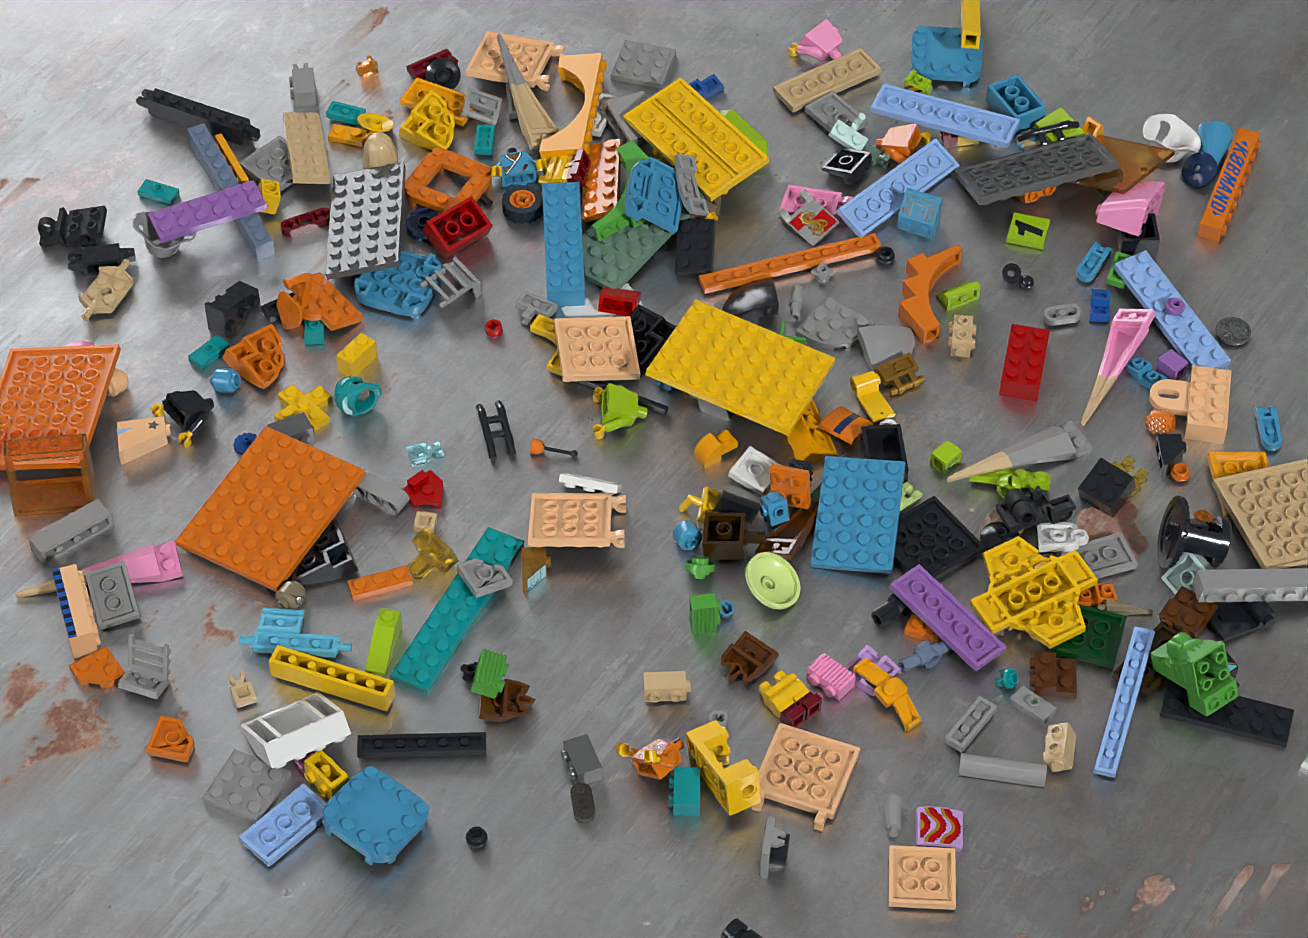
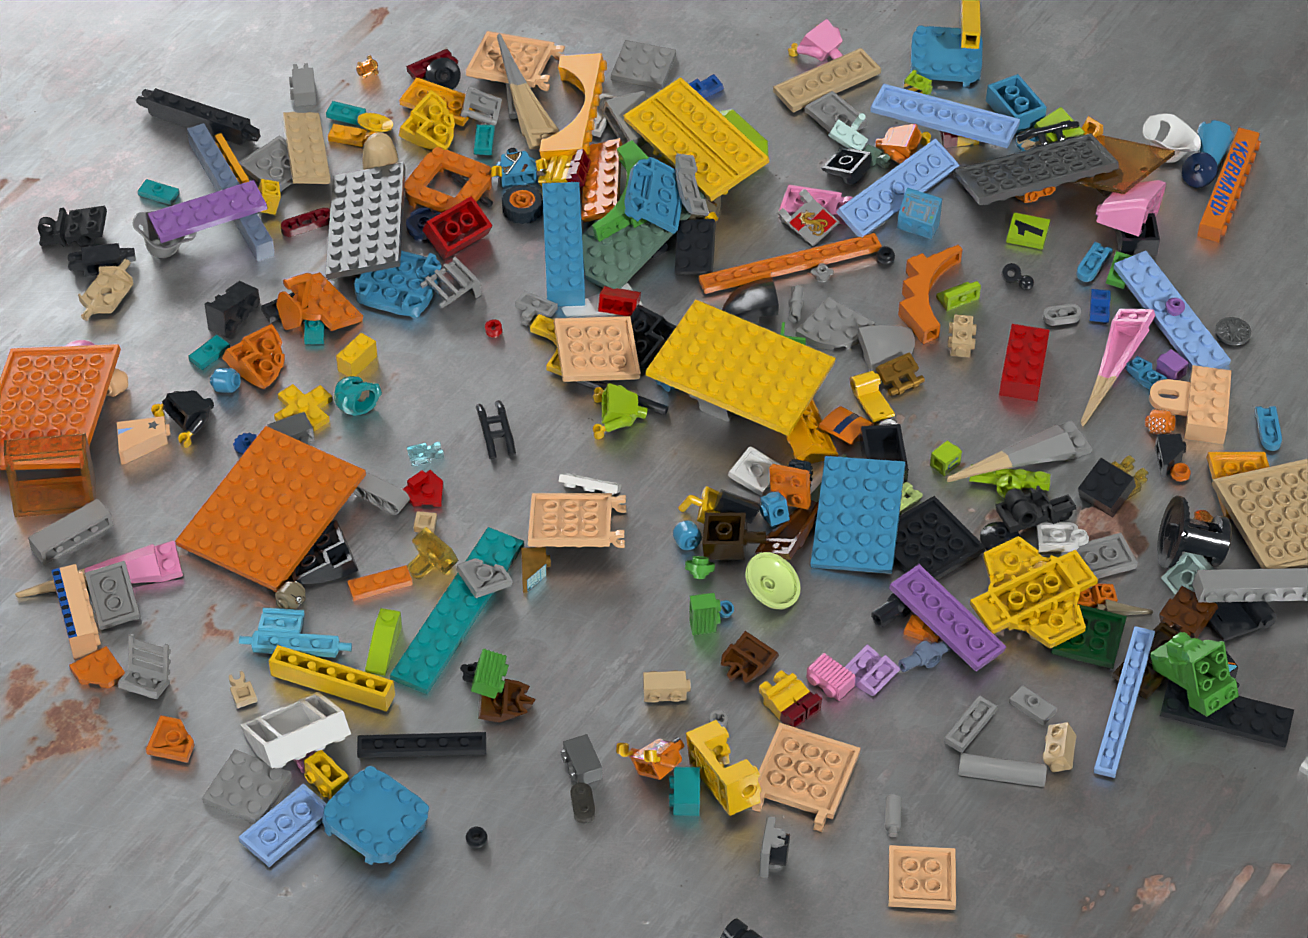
hinge [530,438,578,458] -> none
light orange brick [694,430,738,468] -> none
light orange plate [853,658,923,733] -> none
slope [915,806,963,853] -> none
teal plate [995,668,1018,689] -> none
reddish brown plate [1030,651,1077,698] -> none

